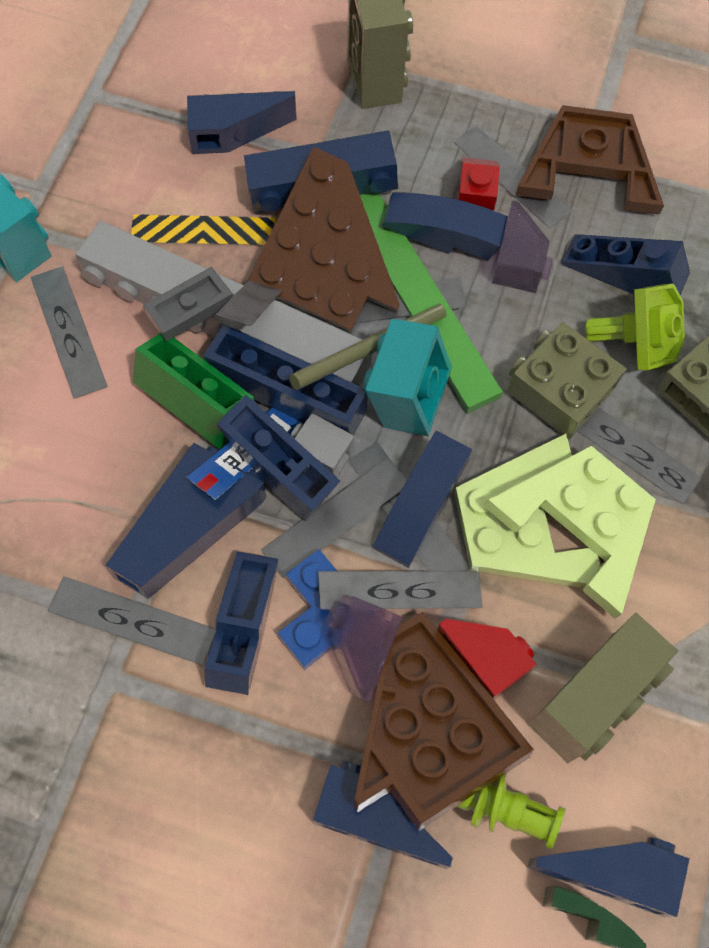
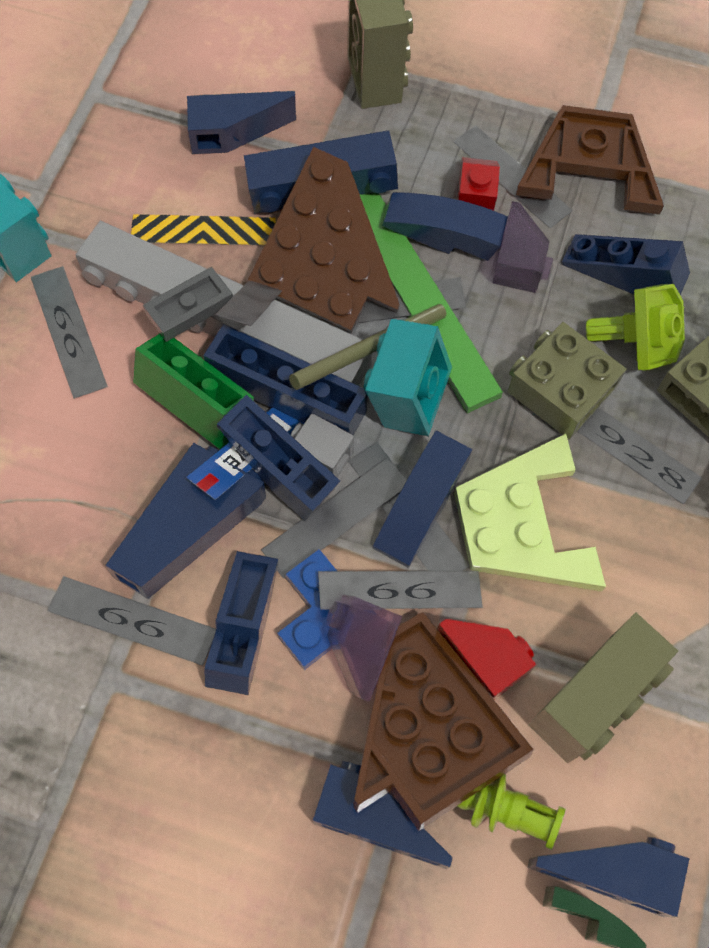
yellowish green wing [484,446,656,618] -> none

